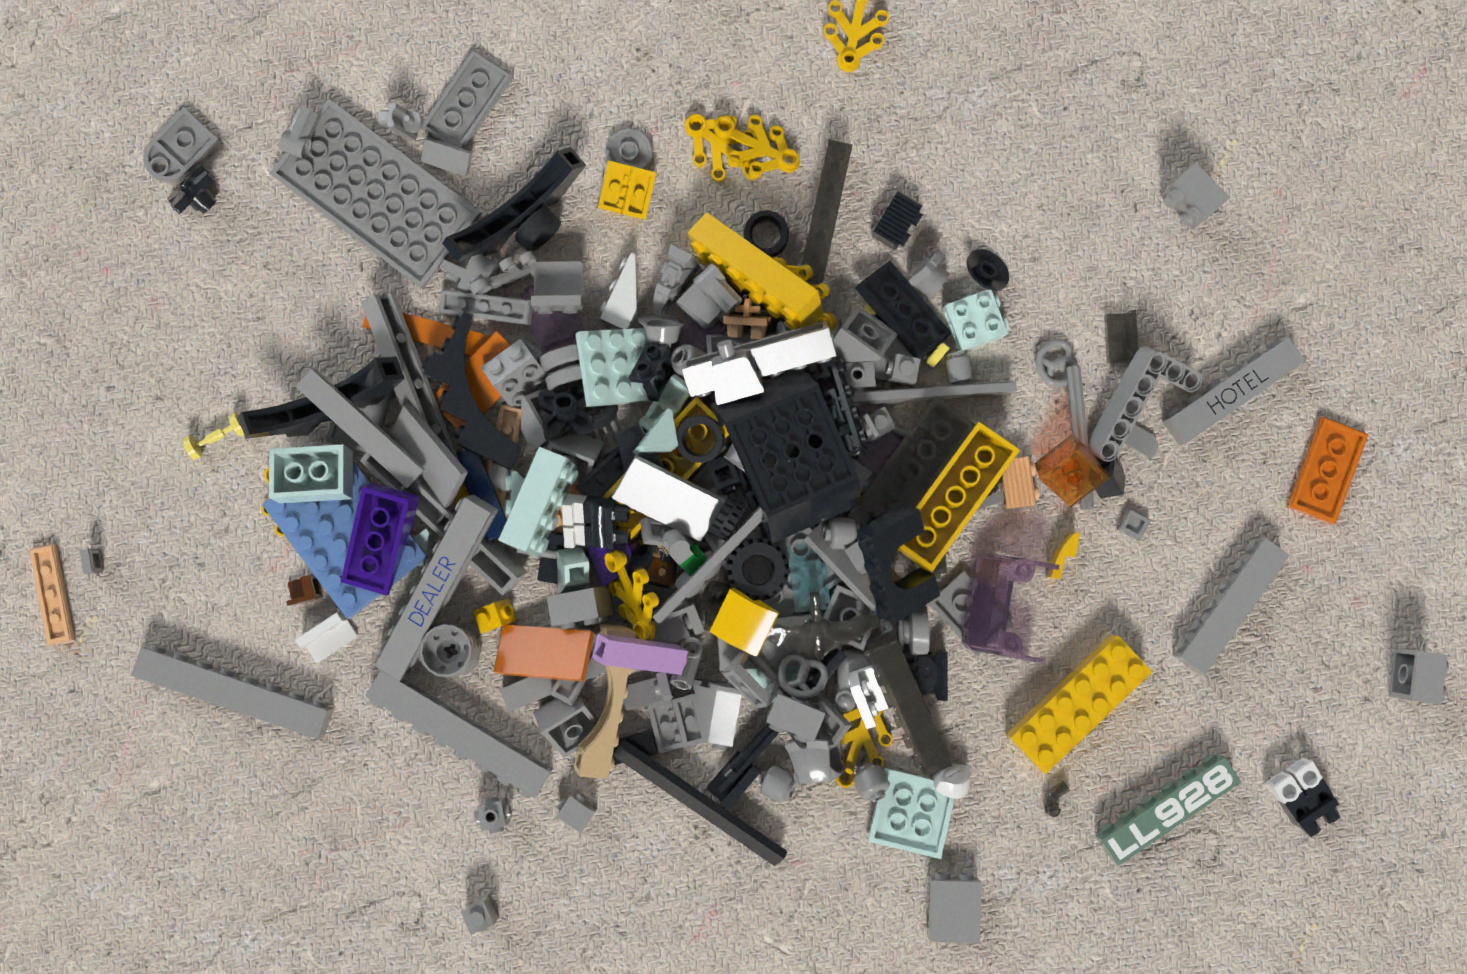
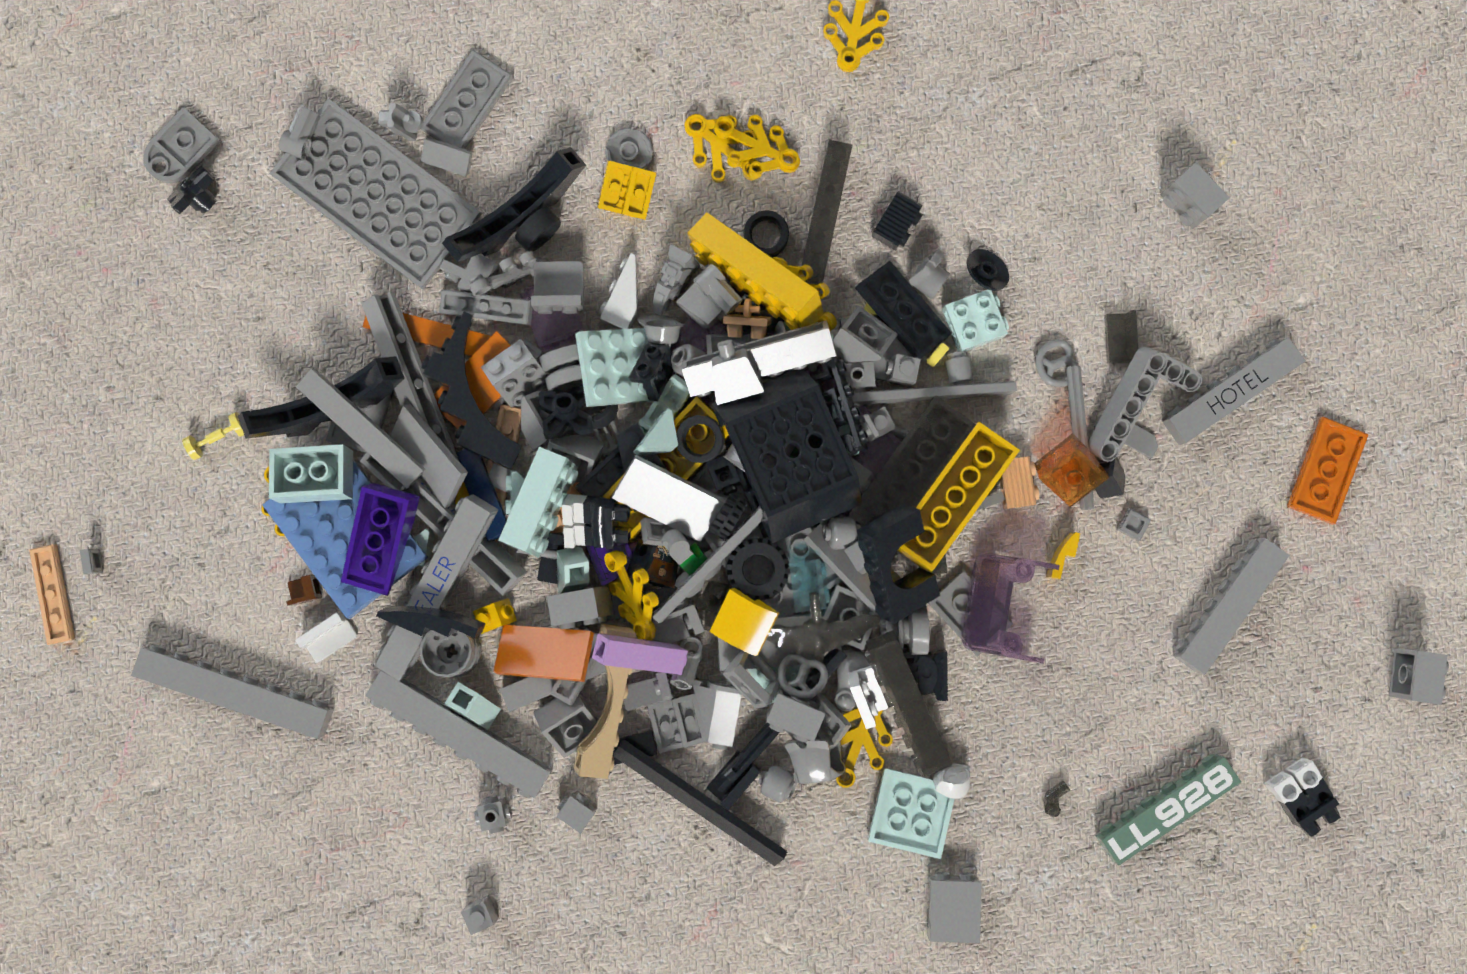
light grey head [853,762,890,802] -> none
yellow brick [1005,634,1152,775] -> none
none -> black slope [376,606,486,638]
none -> light aqua slope [445,682,501,731]

